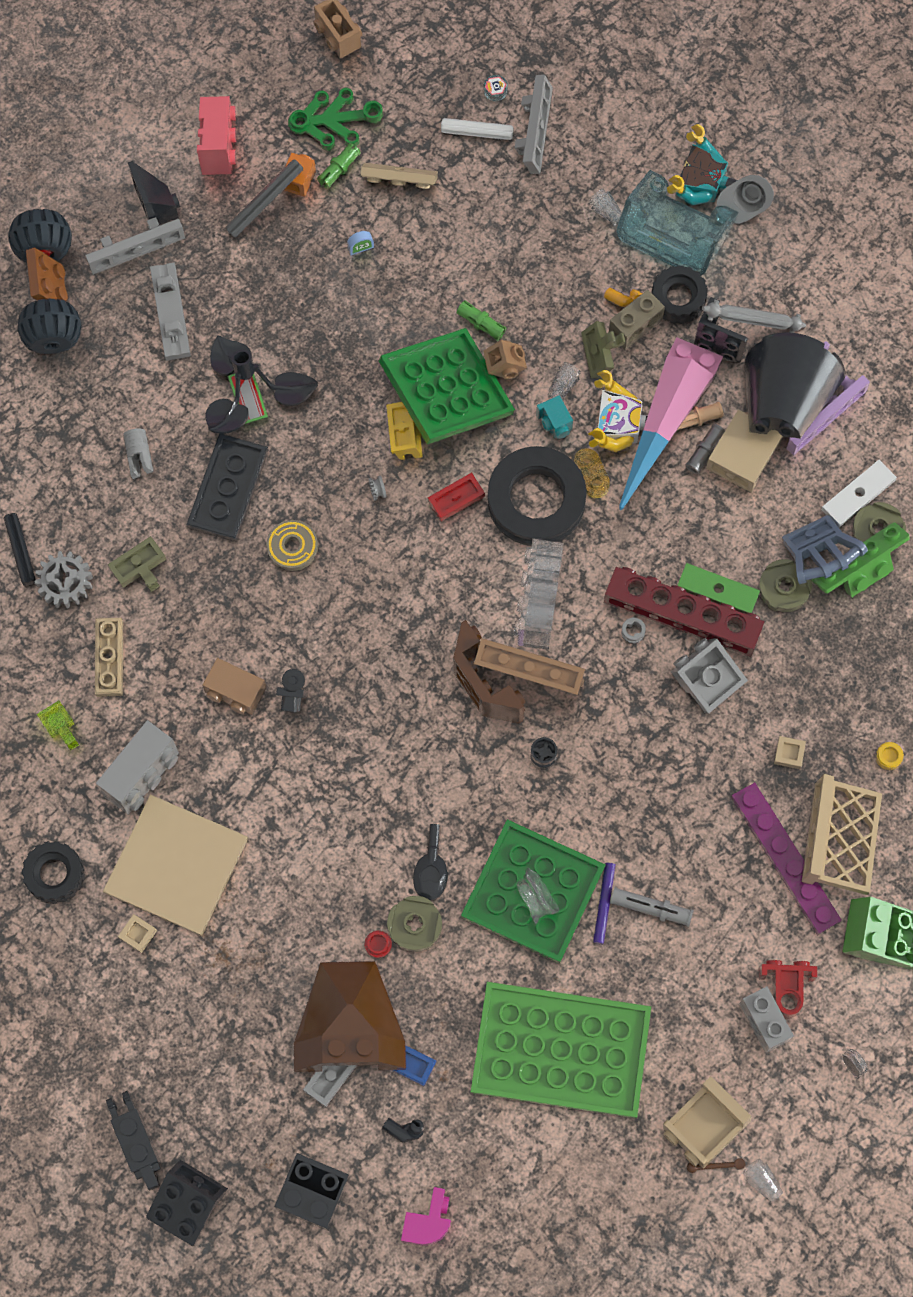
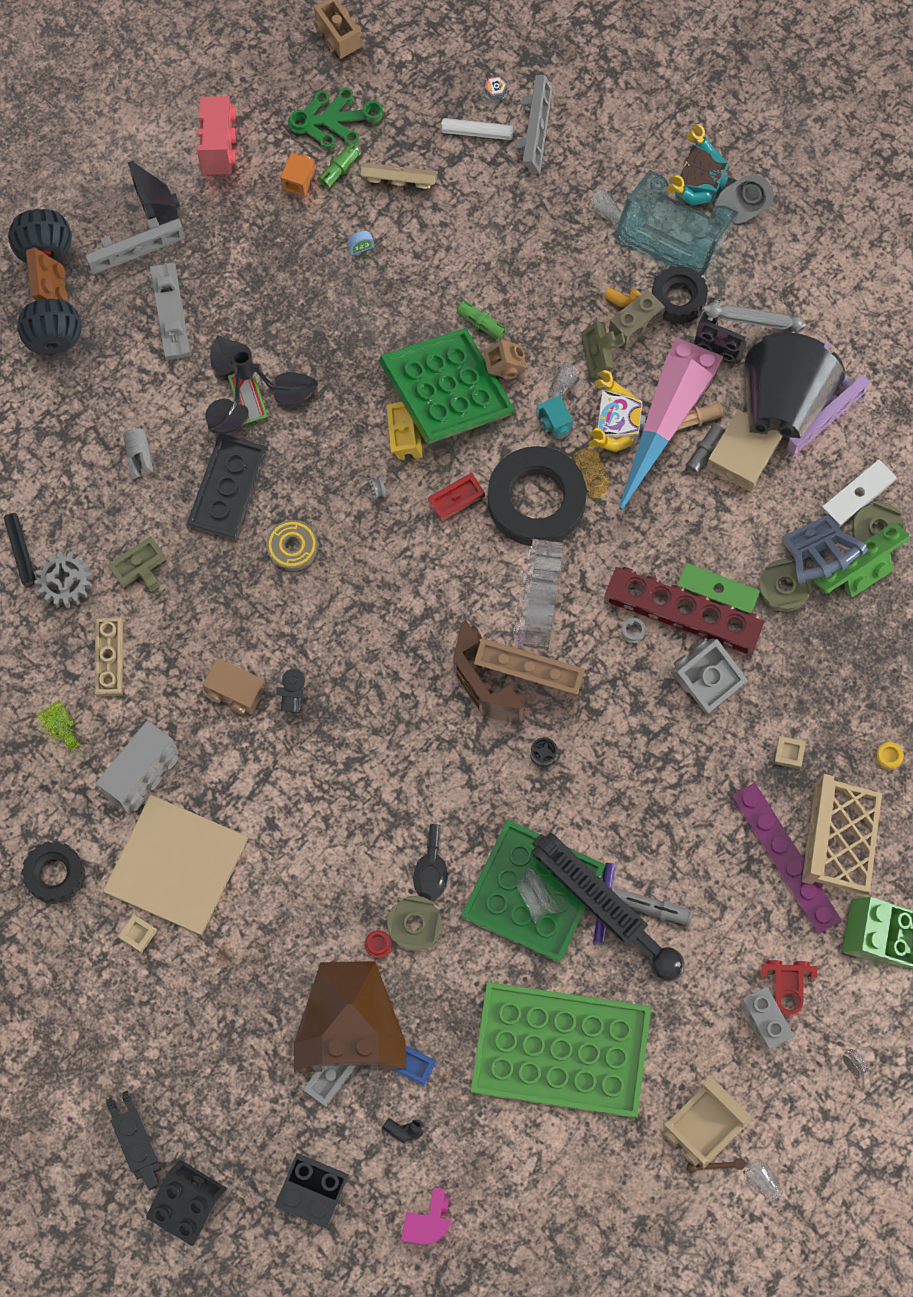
dark grey axle [226,159,303,237] -> none
none -> black gear [531,832,685,982]

